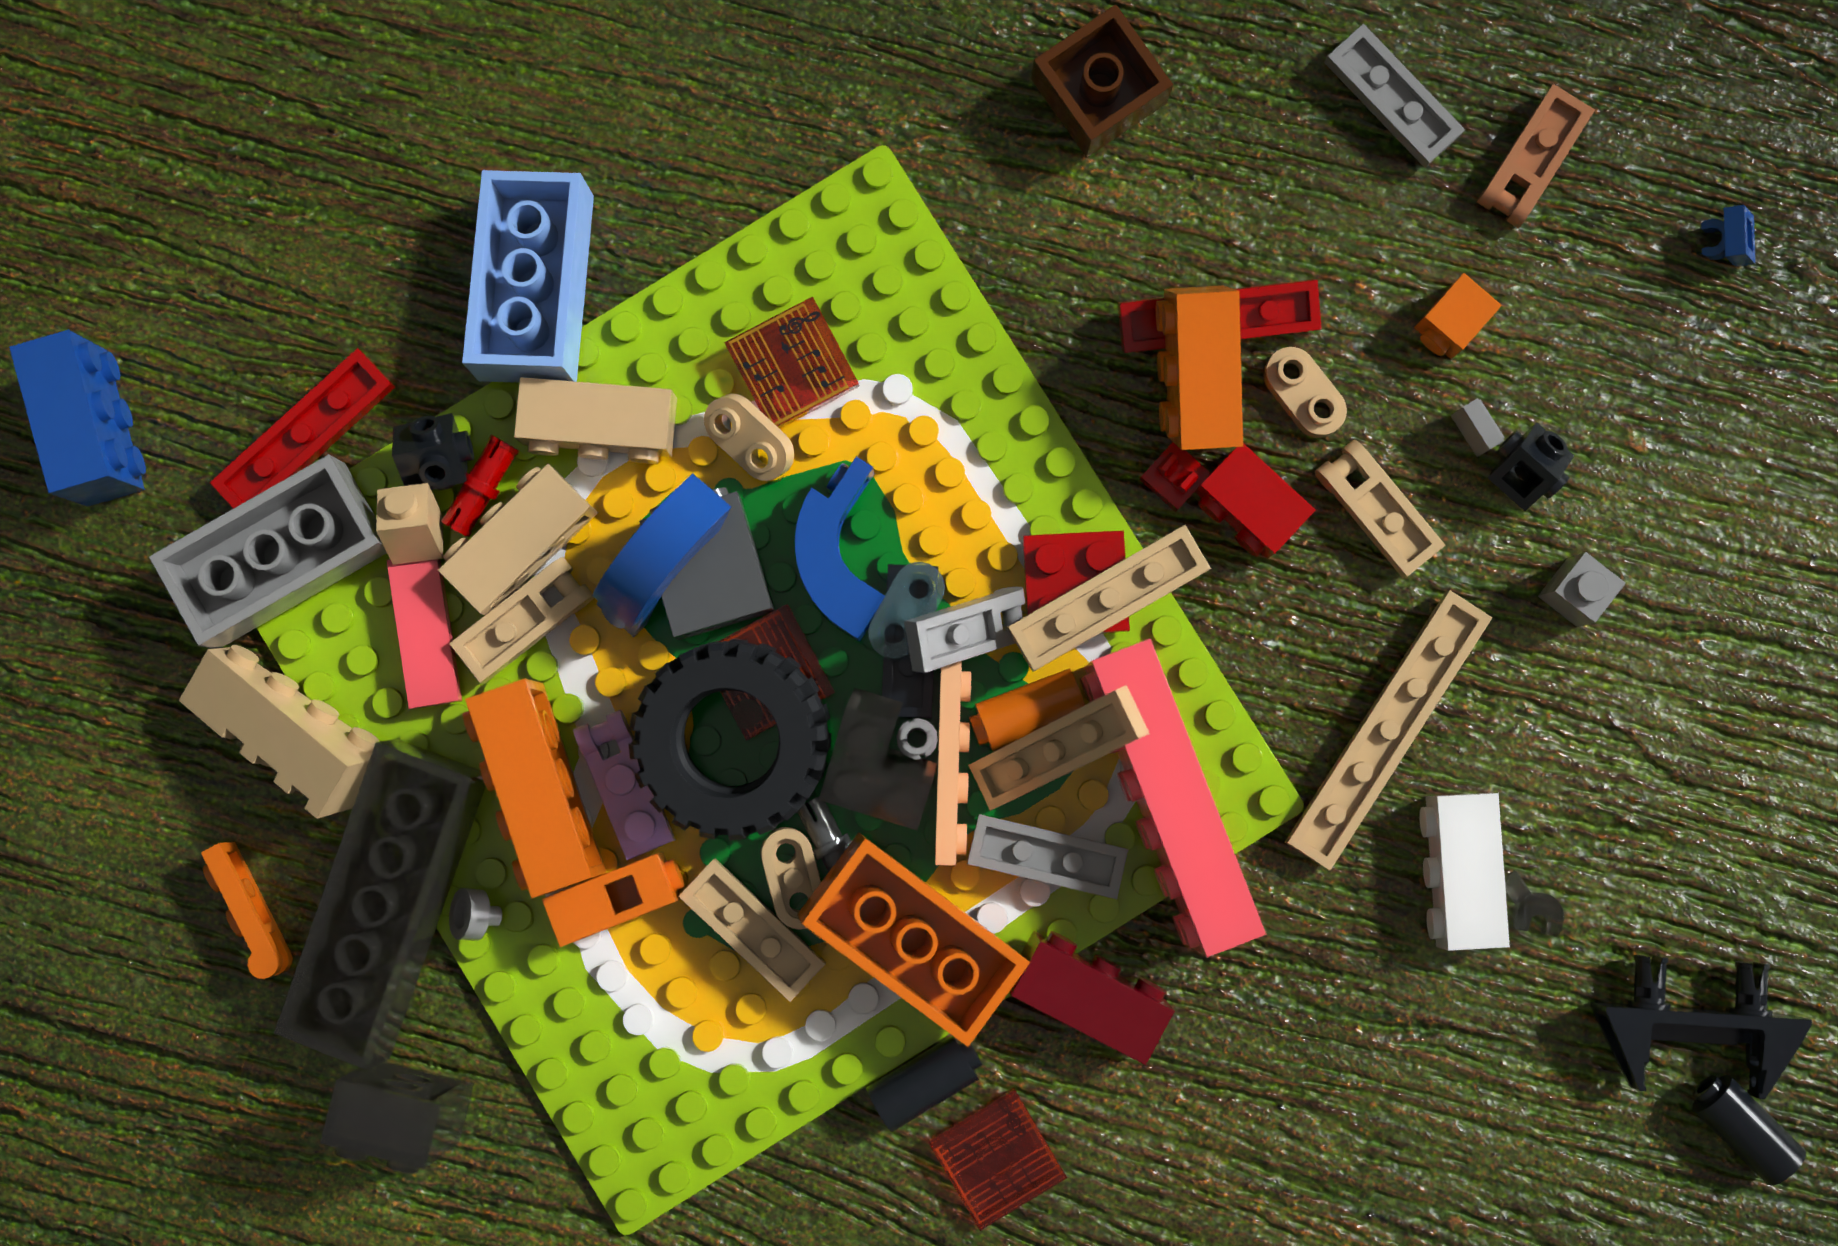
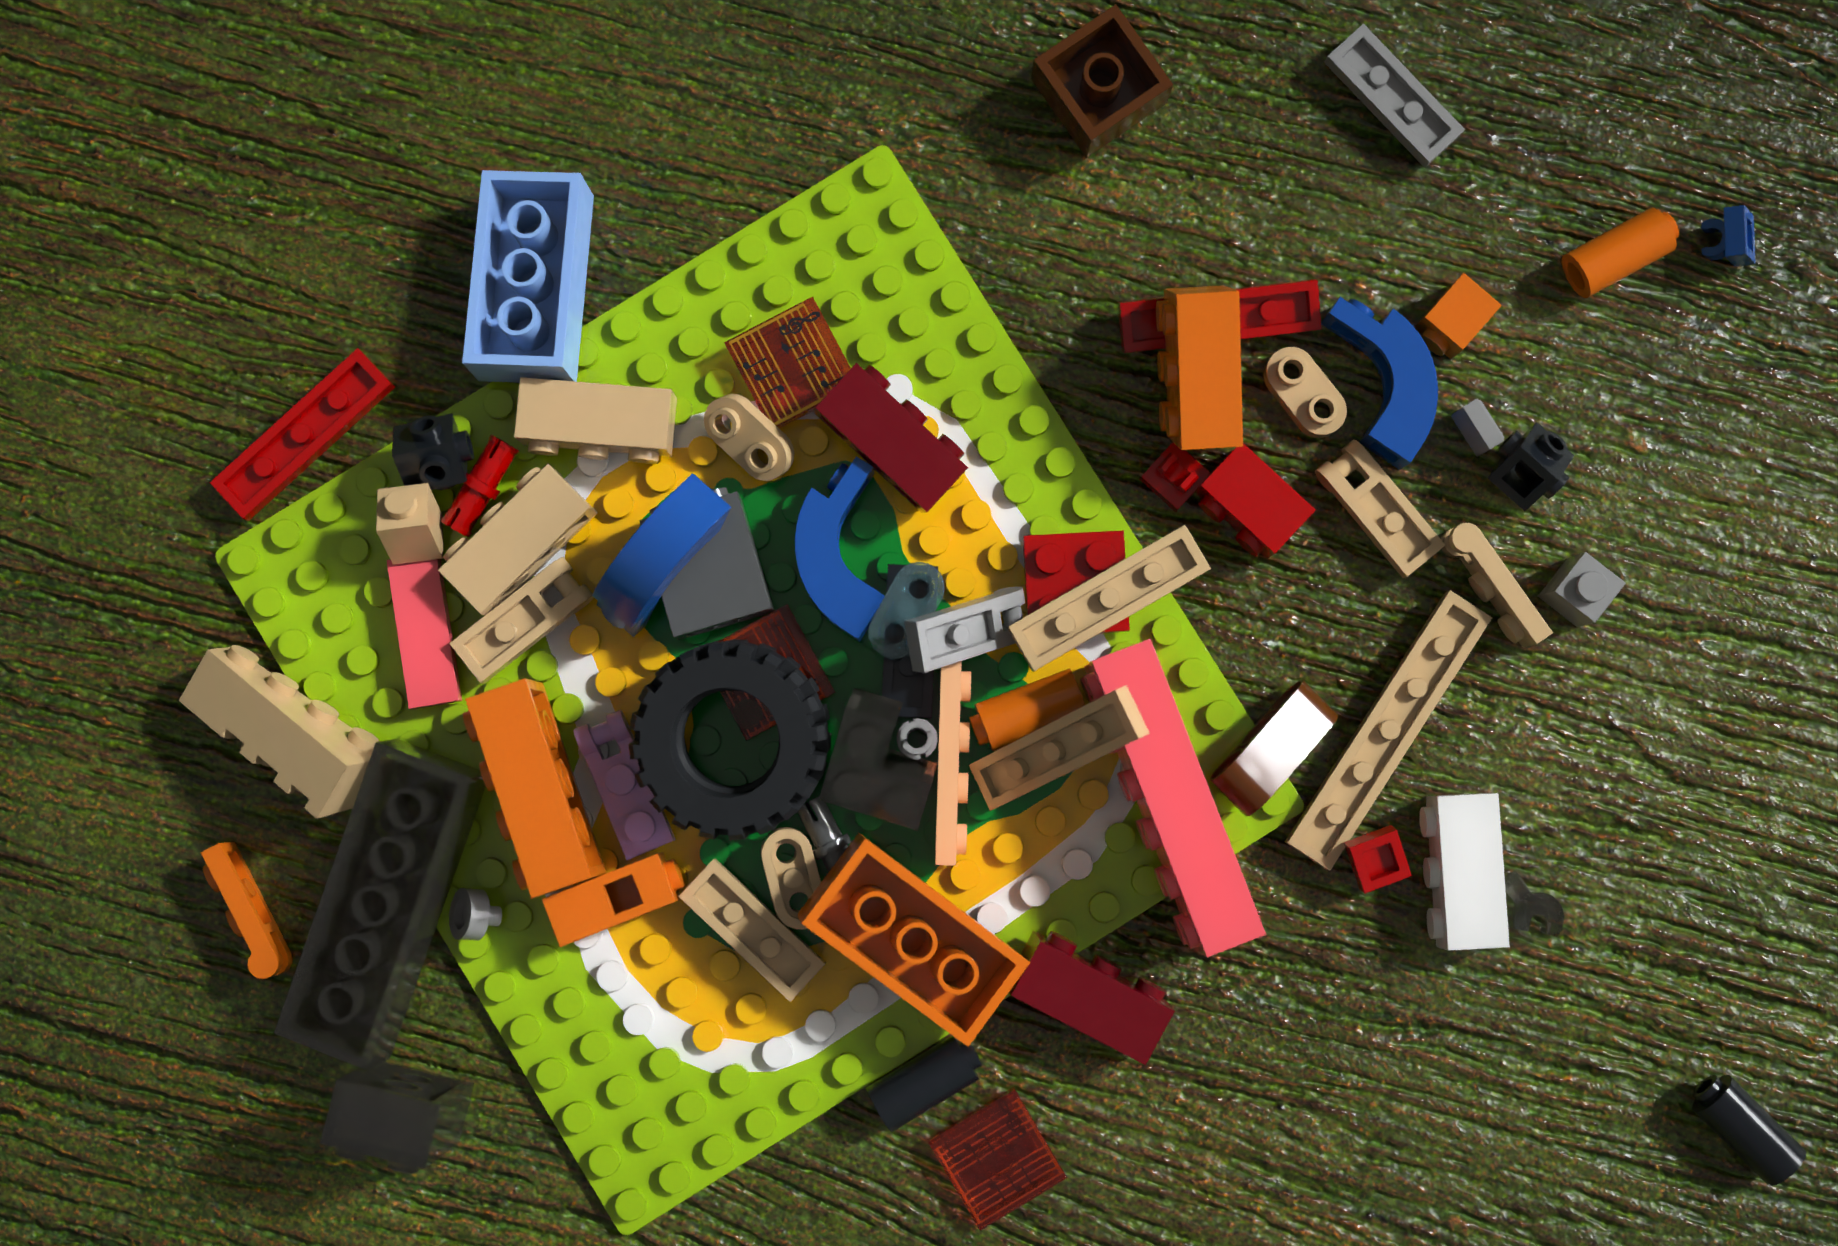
blue brick [9,329,146,506] -> none
light grey brick [149,455,387,649] -> none
light grey plate [967,814,1128,899] -> none
nougat plate [1476,84,1595,228] -> none
black hose [1590,955,1812,1099] -> none
none -> dark red brick [812,363,968,513]
none -> beam [1210,679,1338,817]
none -> blue arch [1321,297,1438,470]
none -> red tile [1344,825,1412,894]
none -> tan plate [1441,523,1553,648]
none -> orange brick [1562,207,1679,298]

